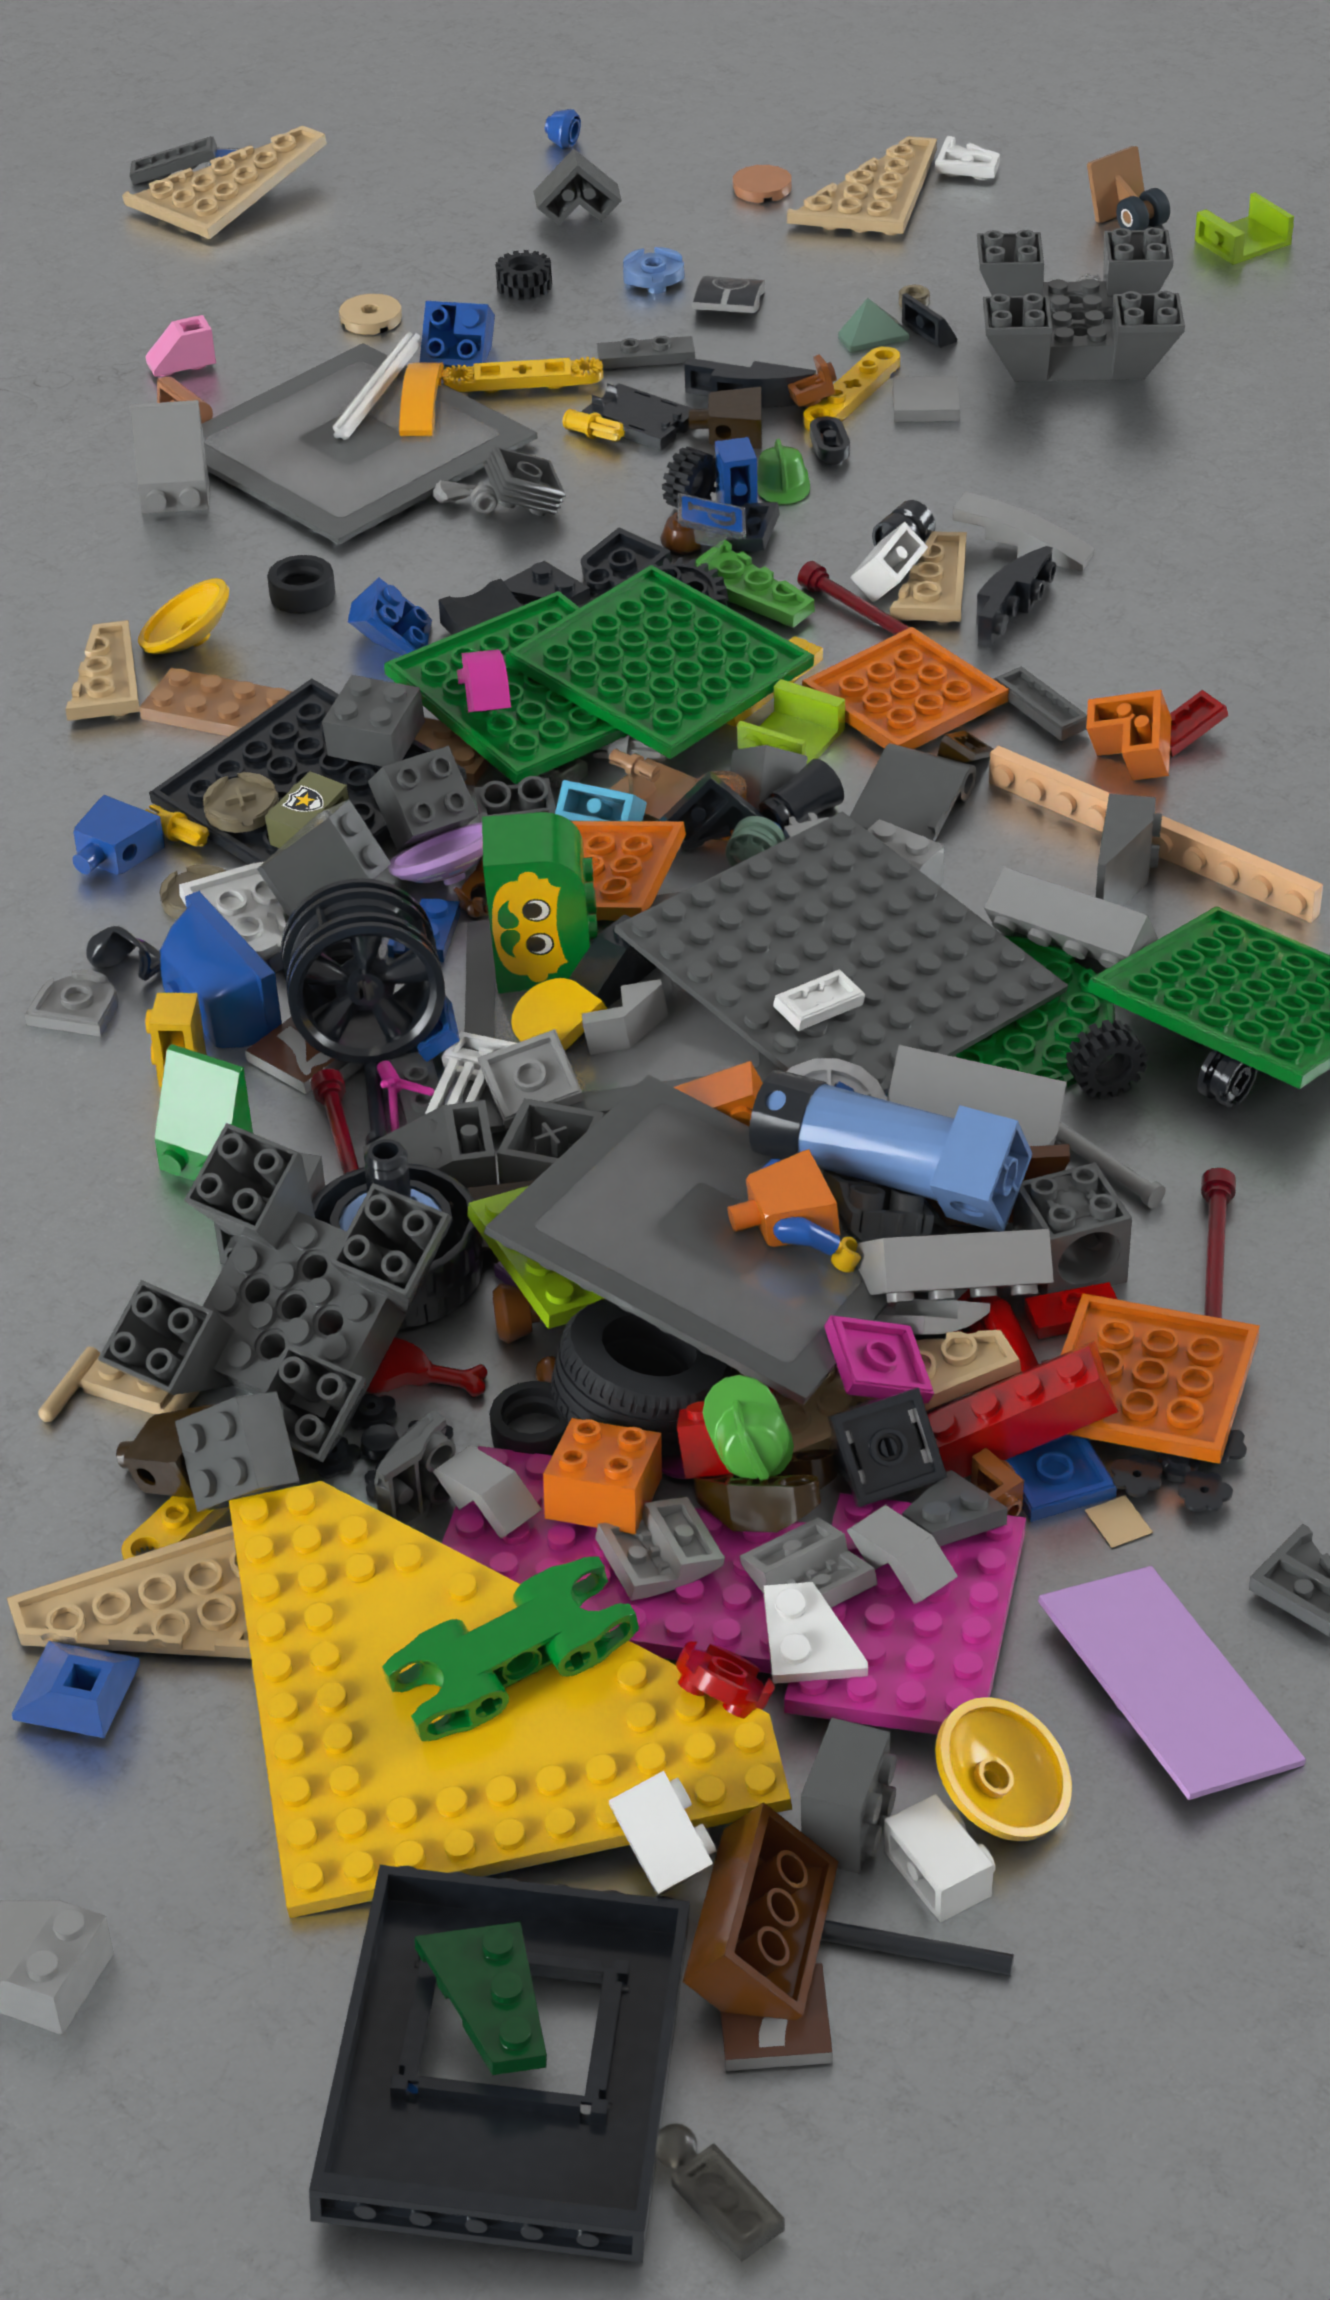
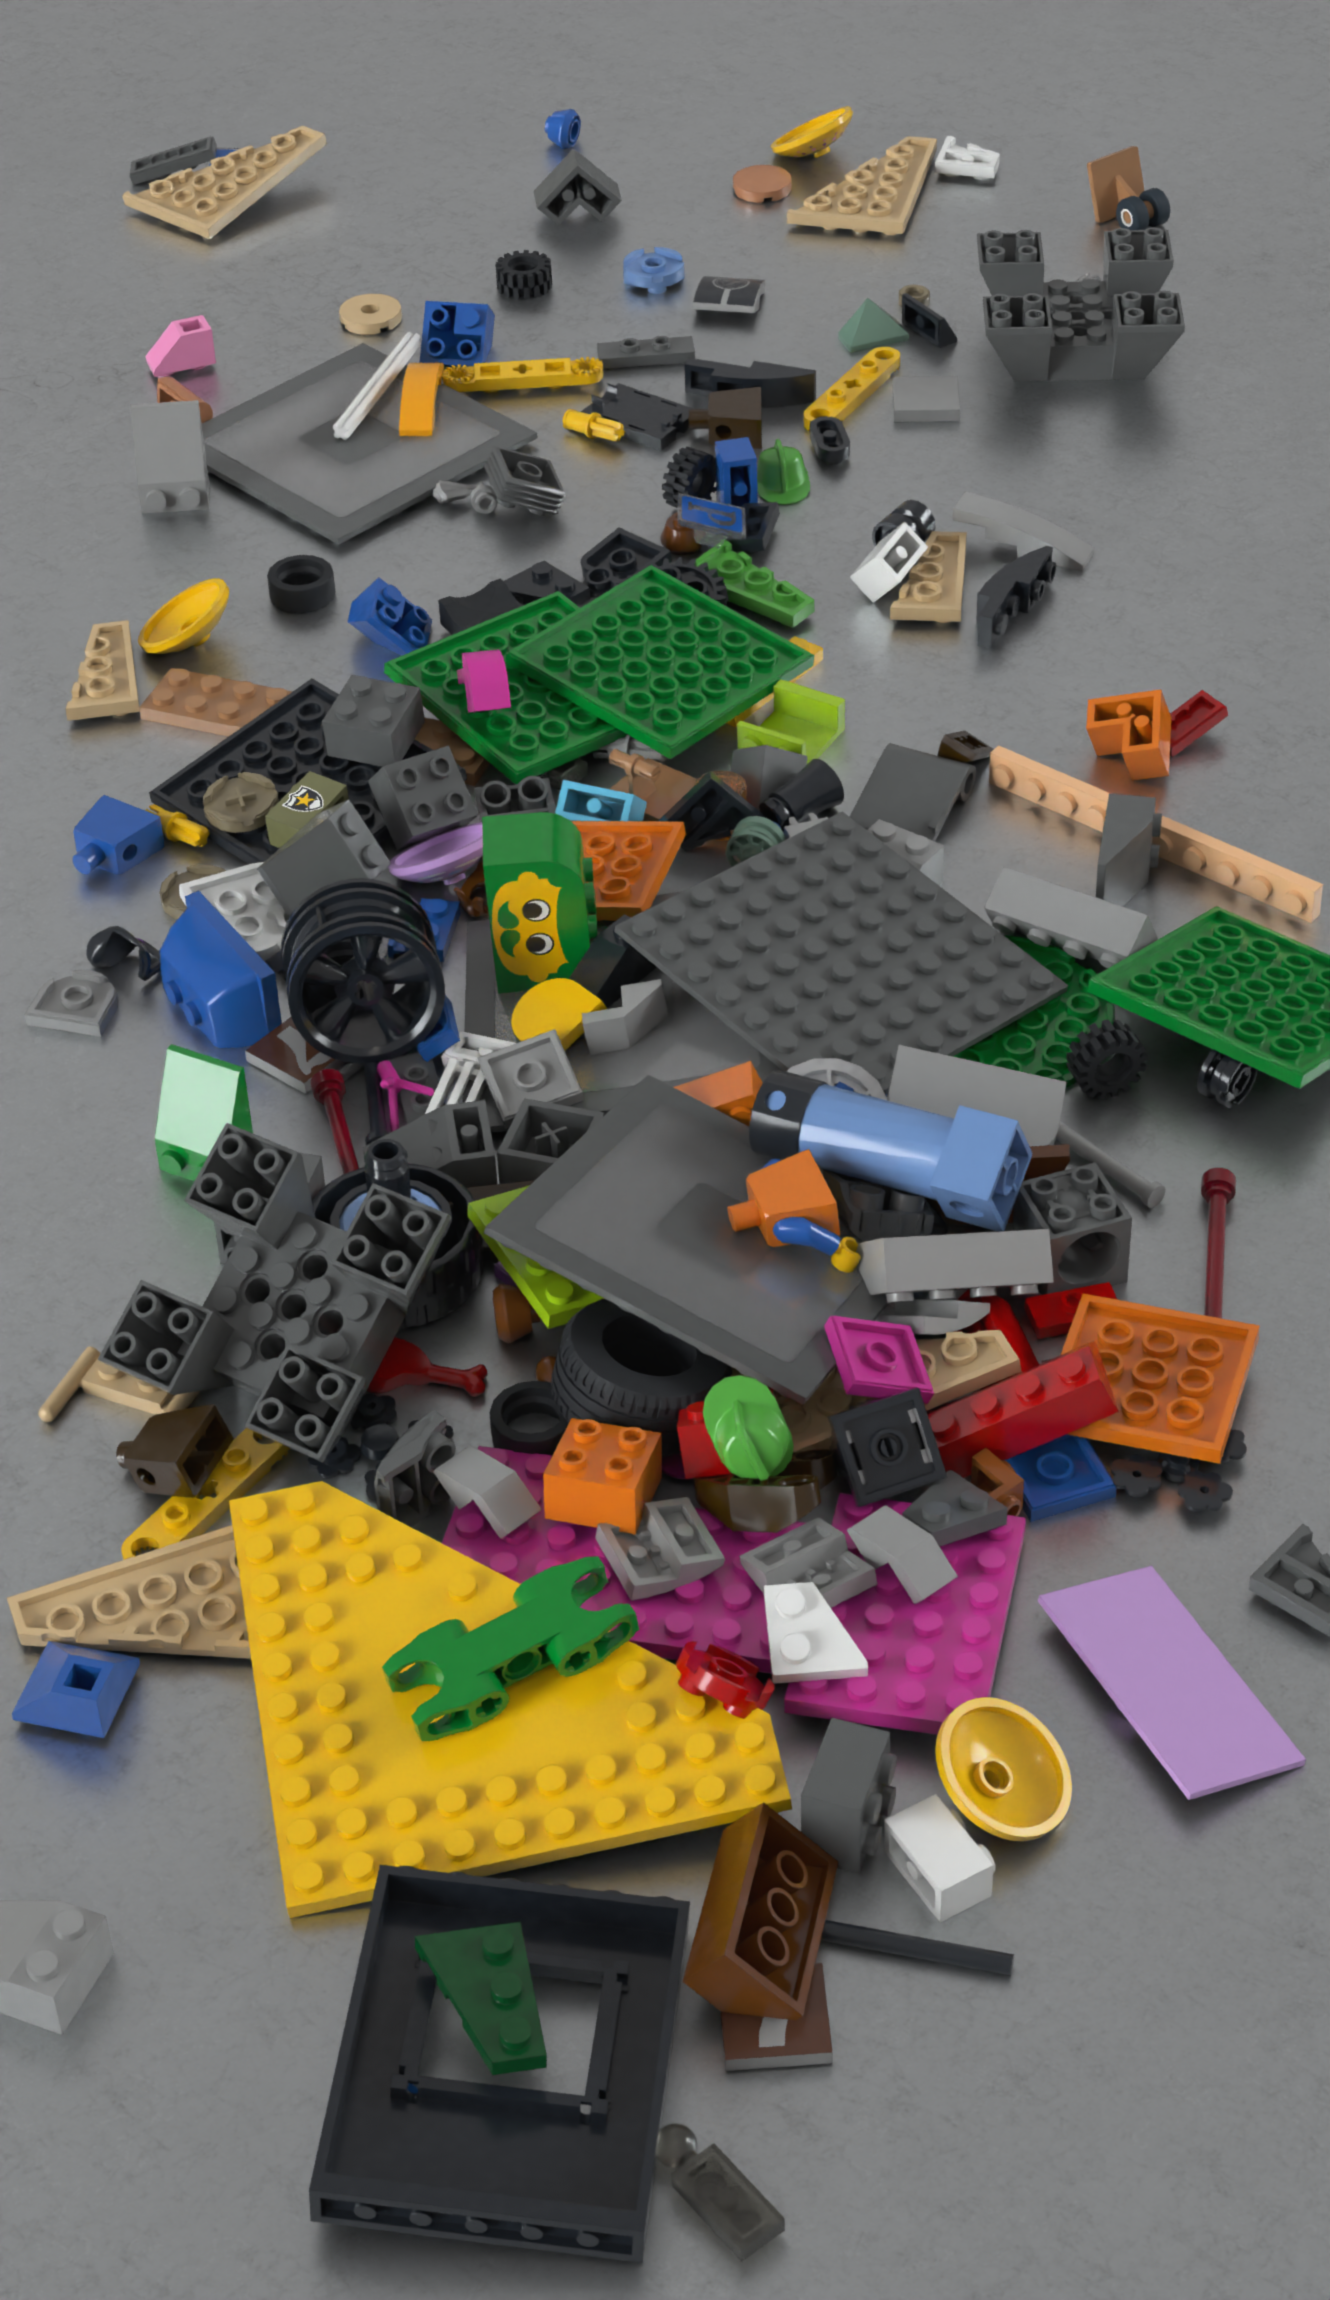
yellow brick [145,993,207,1087] -> none
dark grey brick [175,1391,300,1512] -> none
white brick [609,1771,717,1897] -> none
white plate [773,969,865,1031] -> none
dark orange bracket [787,354,837,407] -> none
dark red piece [797,561,910,635] -> none
orange plate [802,627,1009,749] -> none
dark grey plate [994,666,1087,741] -> none
tan sticker [1085,1495,1153,1548] -> none
lime panel [1195,192,1294,265] -> none
none -> yellow dish [770,106,853,158]

